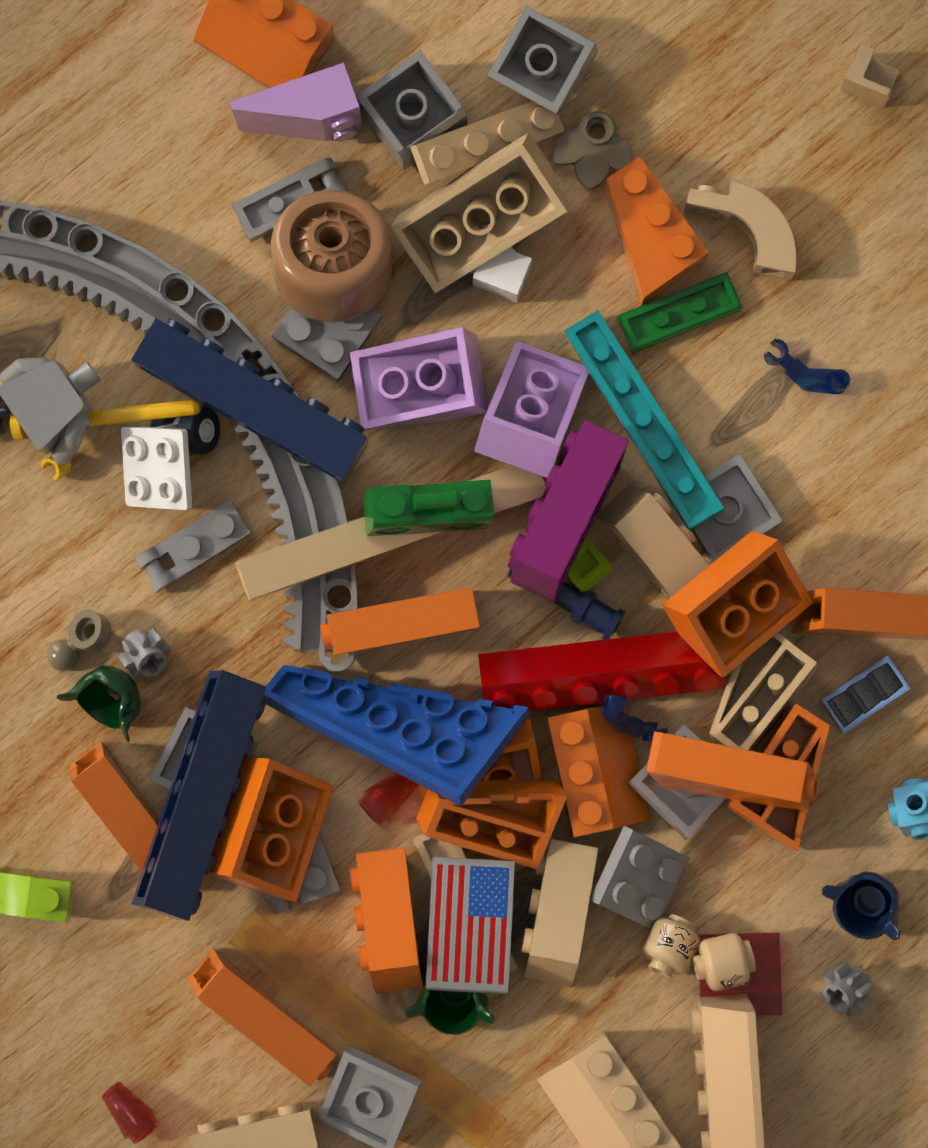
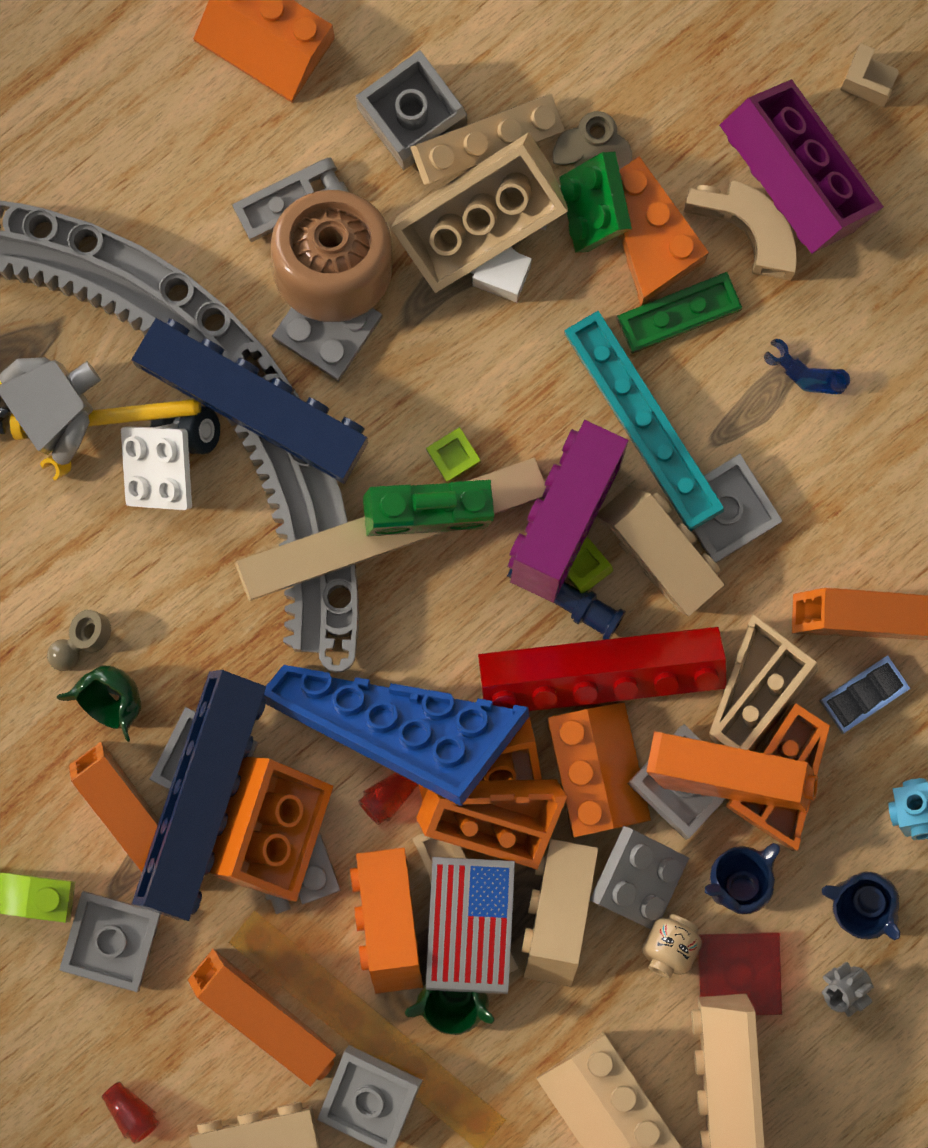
light grey gear [118,628,171,679] -> none
light grey plate [135,500,252,593] -> none
lavender slope [230,62,363,141] -> none
orange slope [320,587,480,656] -> none
lavender slope [350,327,488,431] -> none
lavender slope [474,341,589,478] -> none
light grey slope [487,6,598,115] -> none
clear blue arm [601,694,668,742] -> none
orange slope [662,531,813,678] -> none
tan head [693,933,756,991] -> none
none -> light grey plate [59,891,161,992]
none -> lime plate [426,427,481,483]
none -> green plate [559,151,632,253]
none -> dark blue hair [705,843,780,915]
none -> magenta brick [719,79,884,254]

